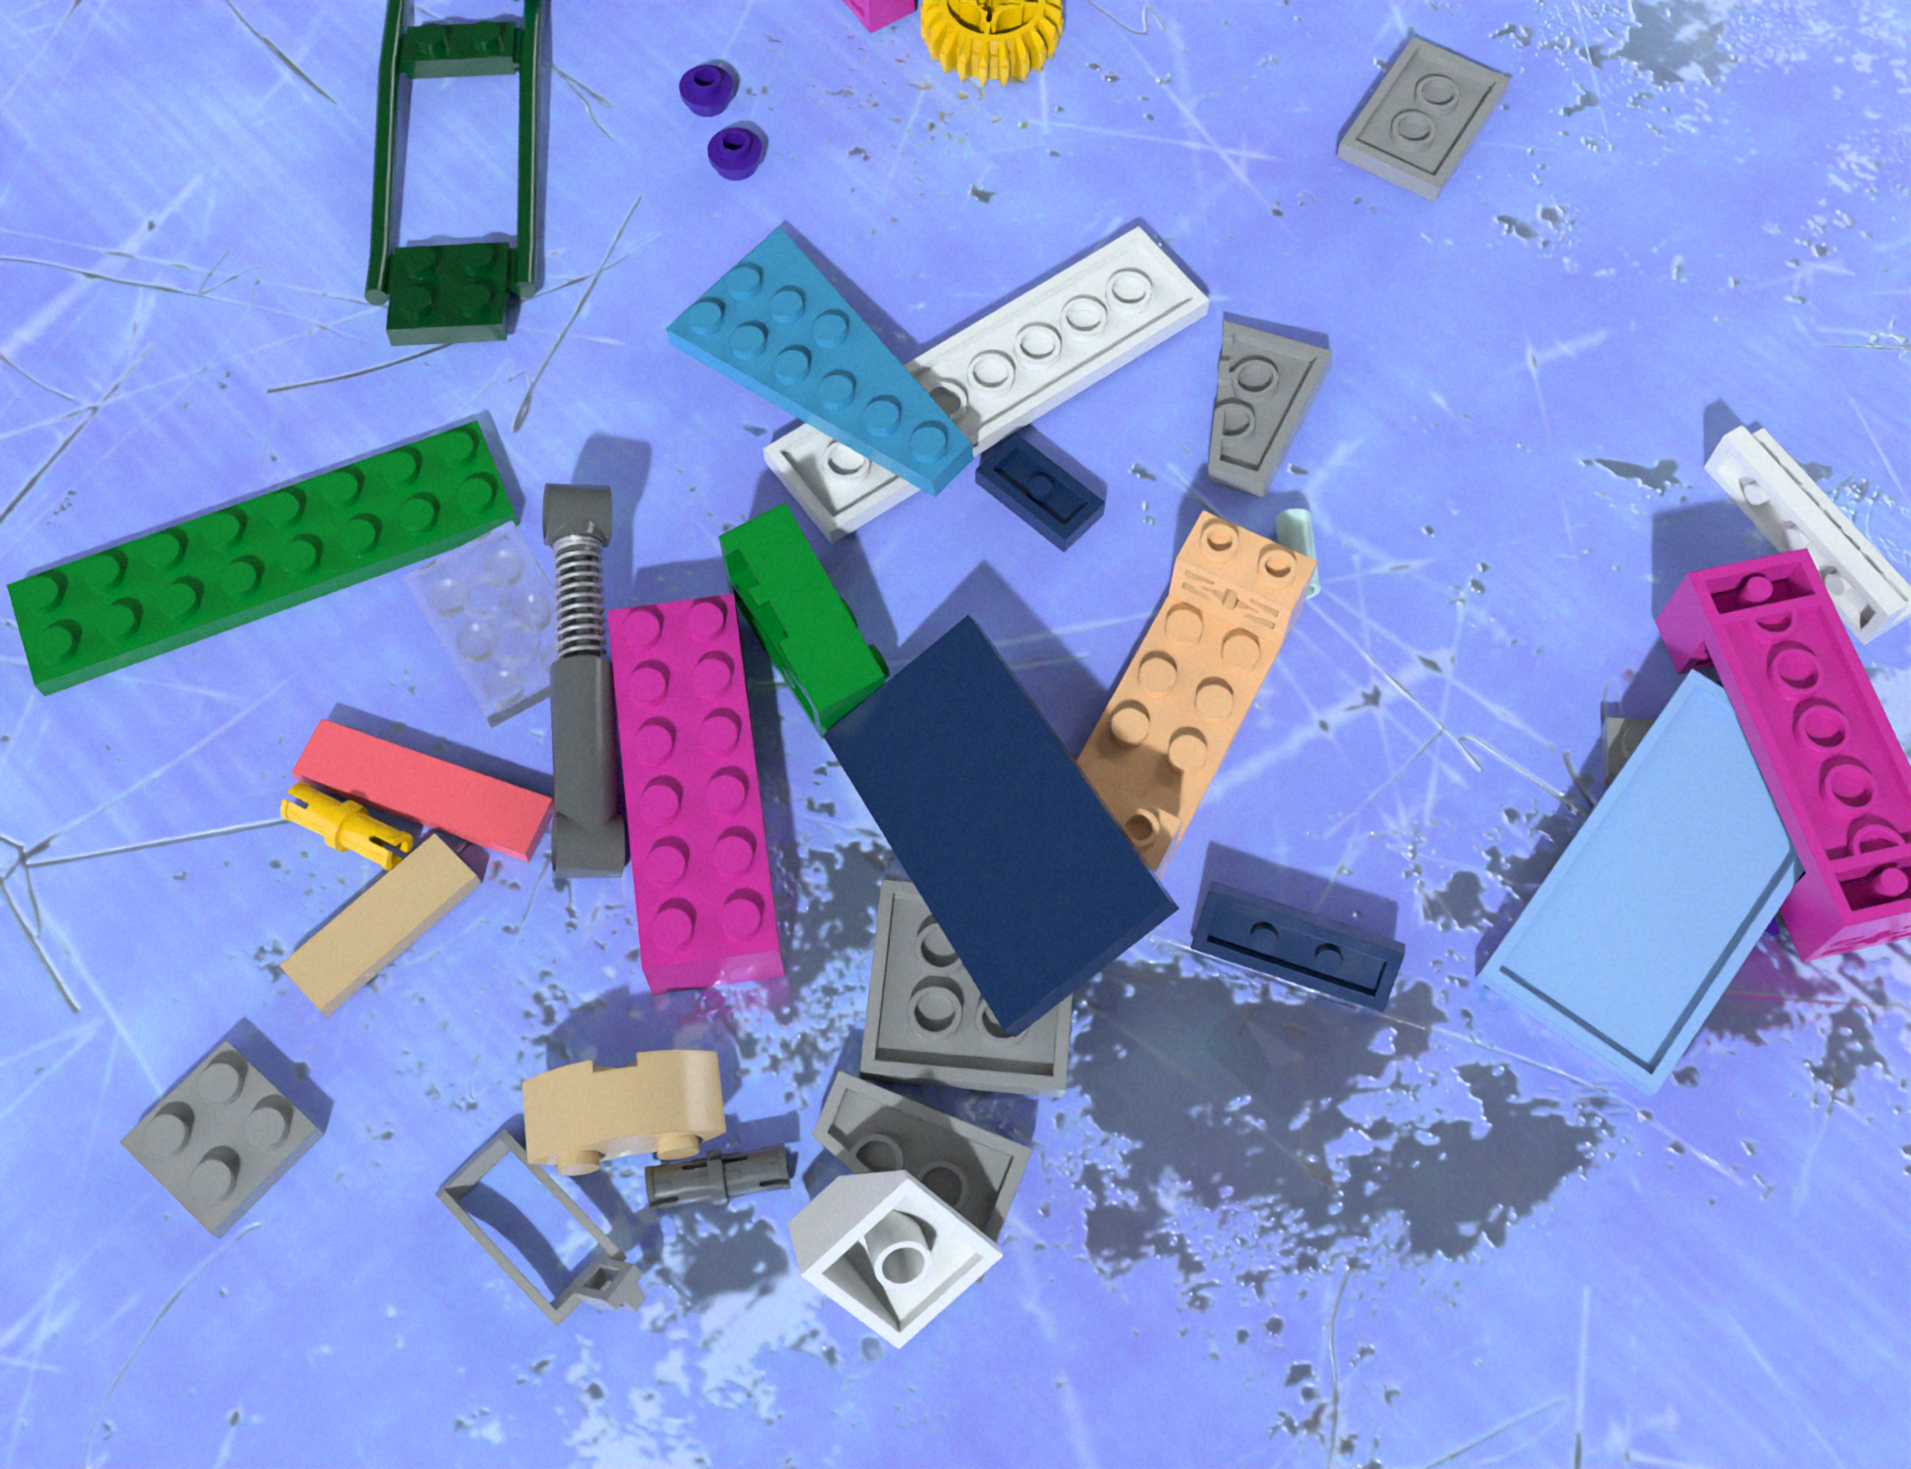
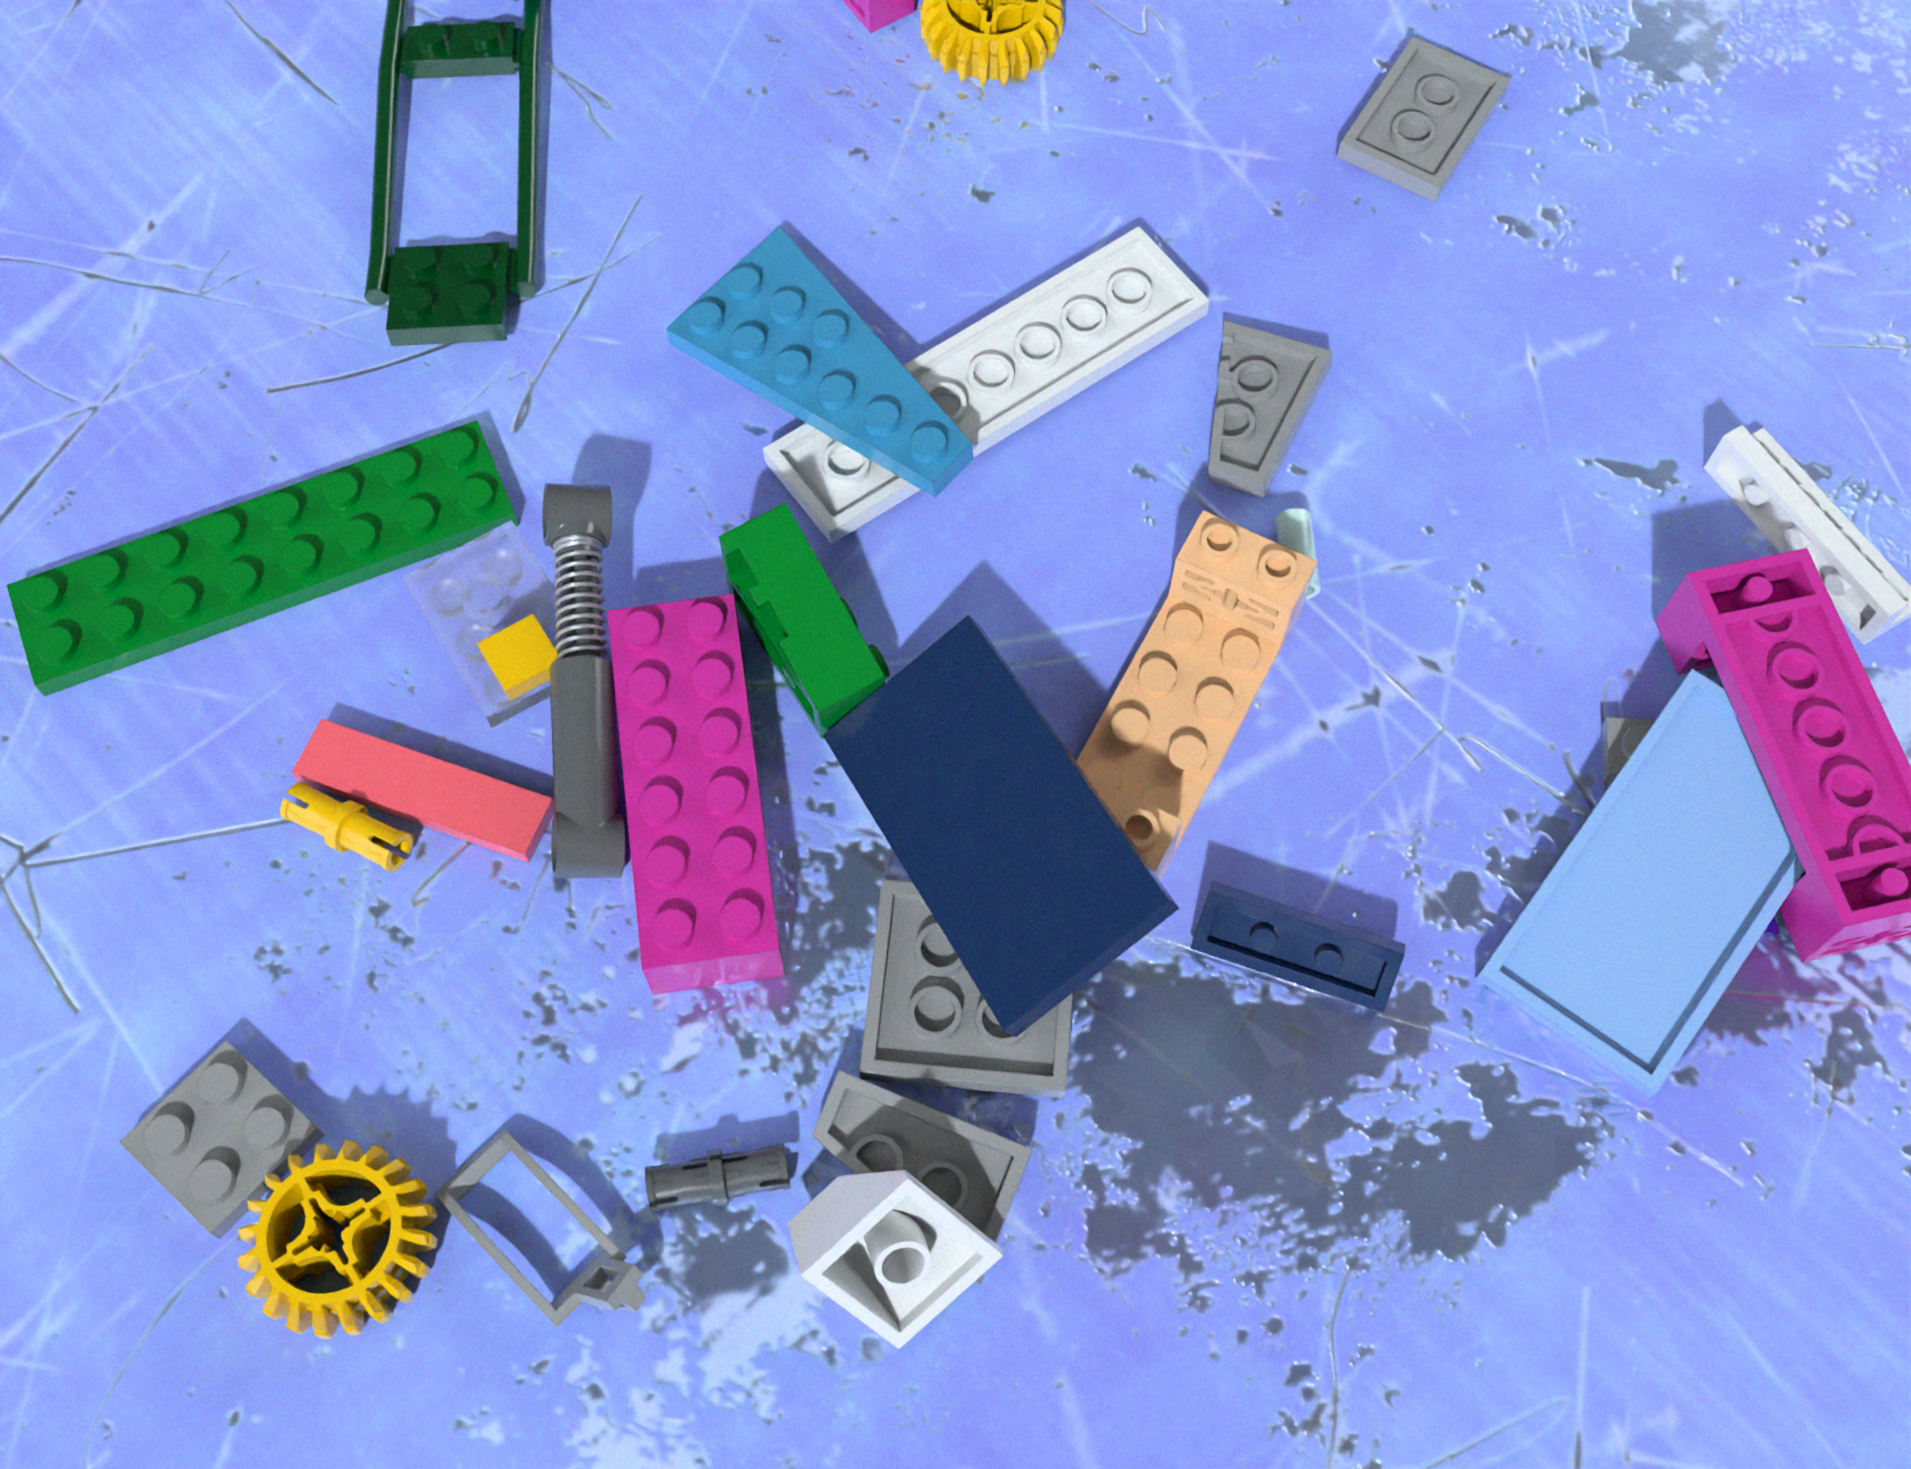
tan tile [278,833,481,1018] -> none
tan brick [522,1050,726,1176] -> none
dark purple plate [679,65,734,117] -> none
dark purple plate [707,127,763,181] -> none
dark blue plate [975,433,1105,553] -> none
none -> yellow gear [237,1139,437,1339]
none -> yellow tile [477,614,558,701]

